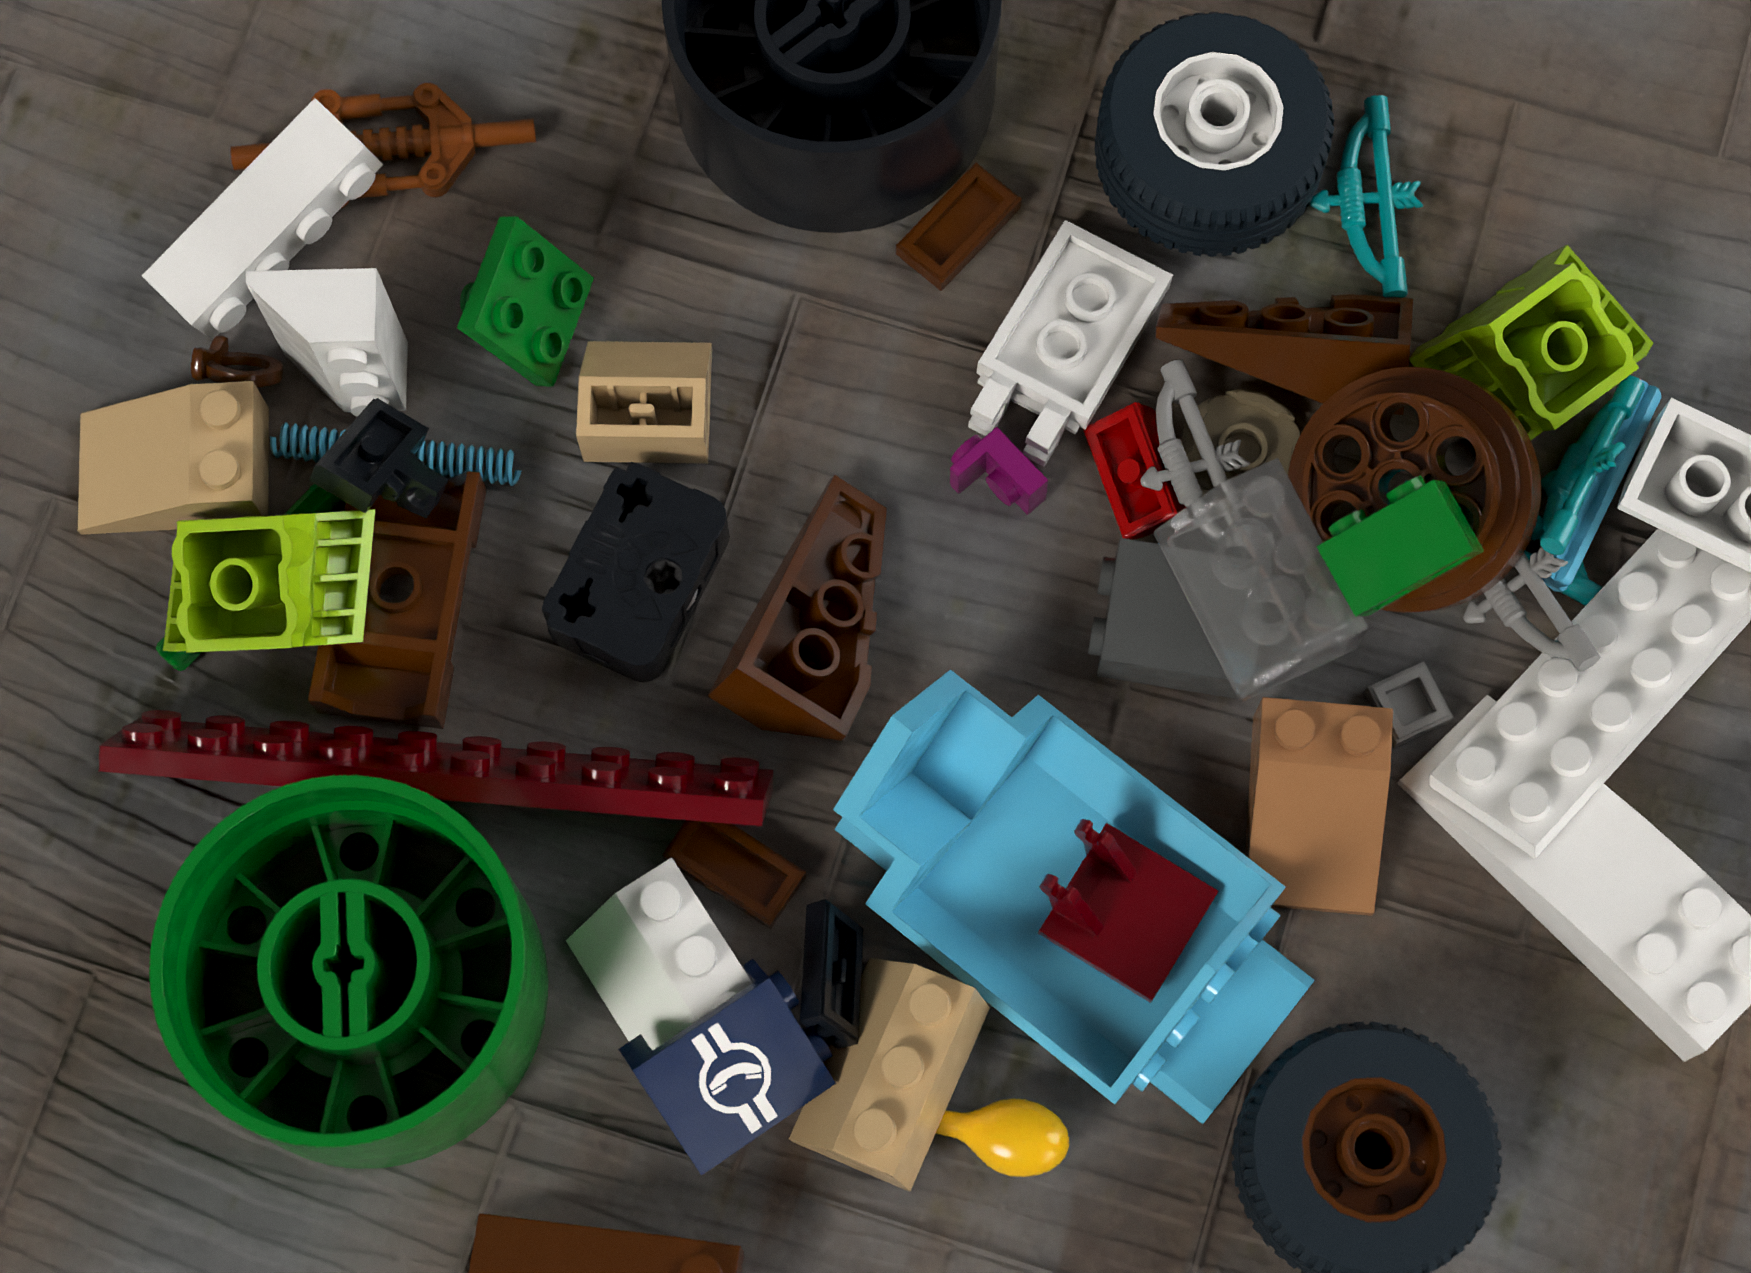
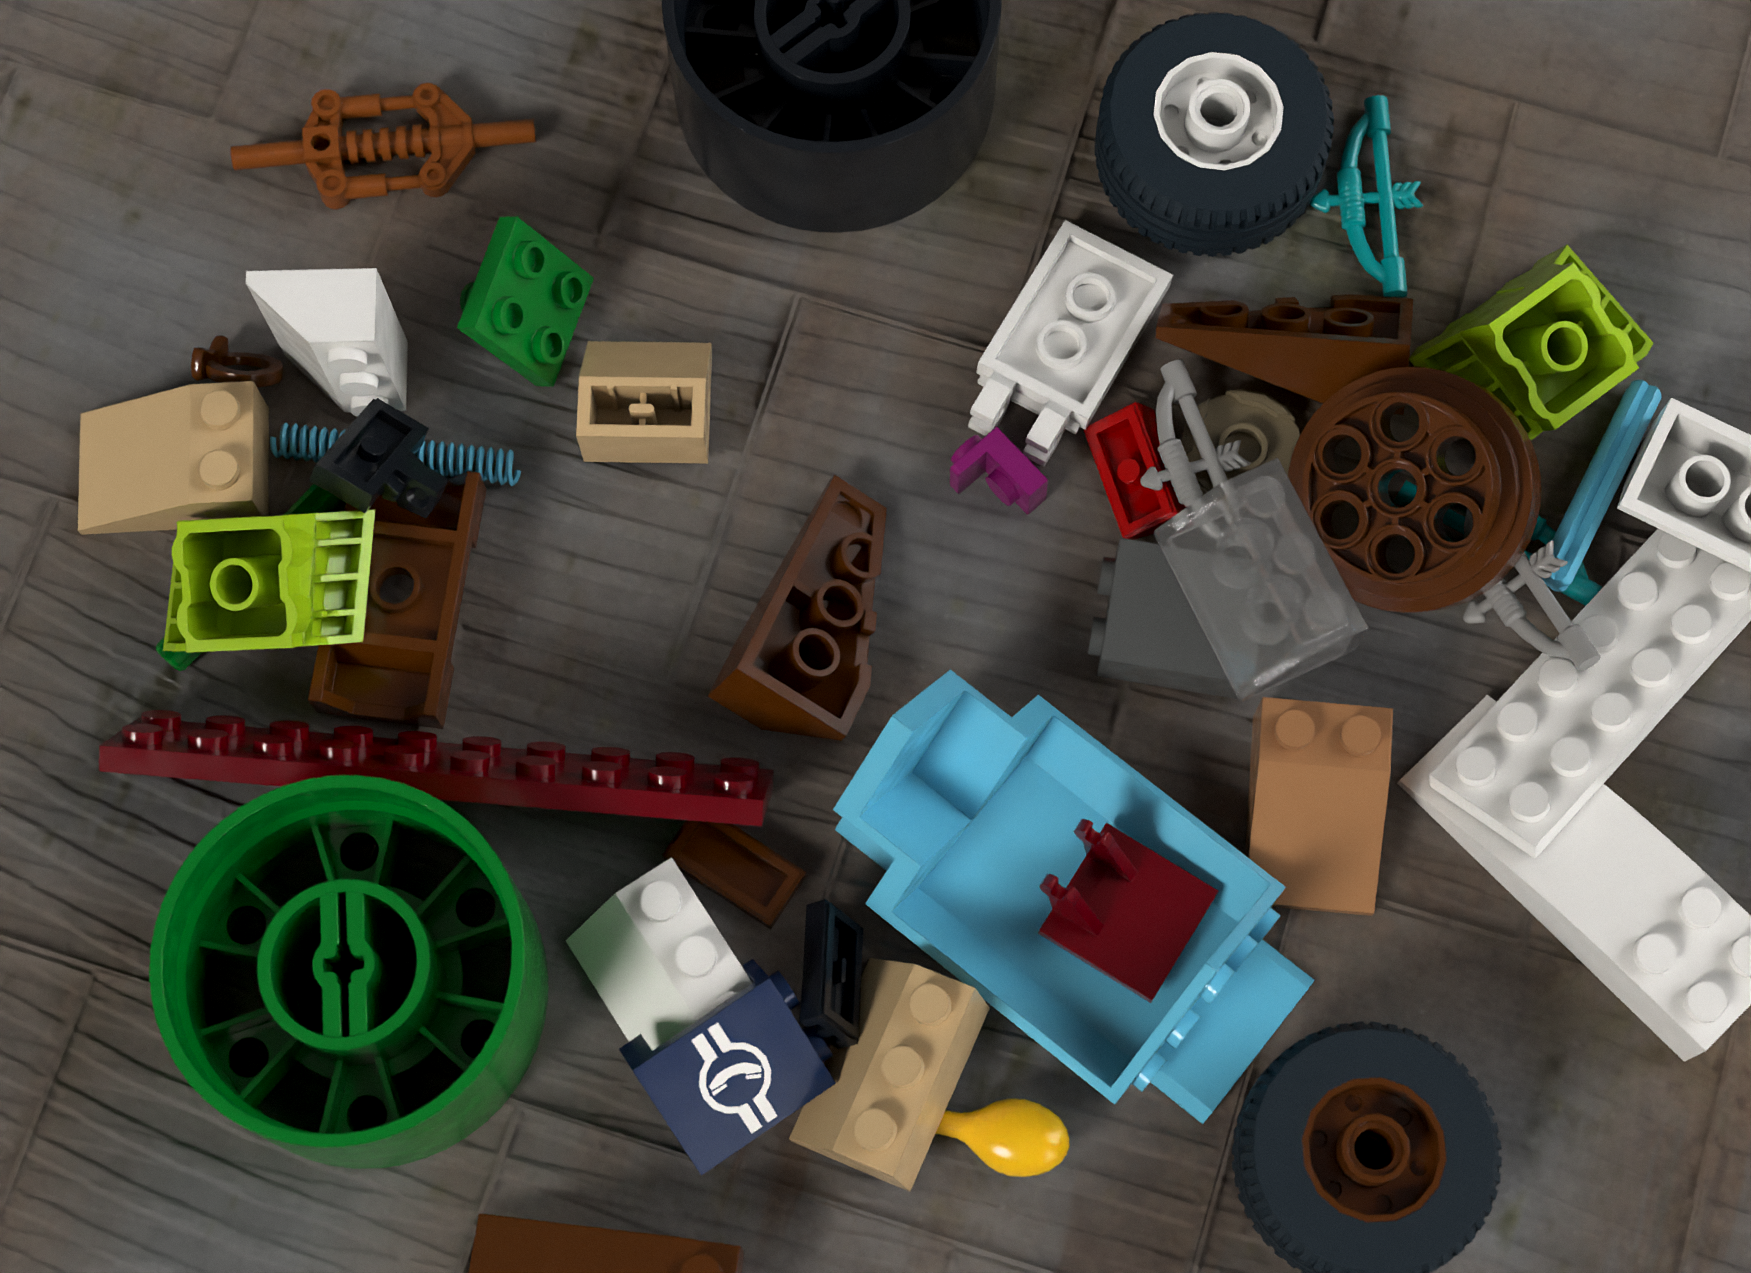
white brick [142,98,383,340] -> none
black axle [542,462,730,683] -> none
reddish brown tile [896,162,1022,291] -> none
green brick [1316,476,1484,617] -> none
light grey tile [1364,662,1454,749] -> none
teal piece [1540,375,1645,555] -> none

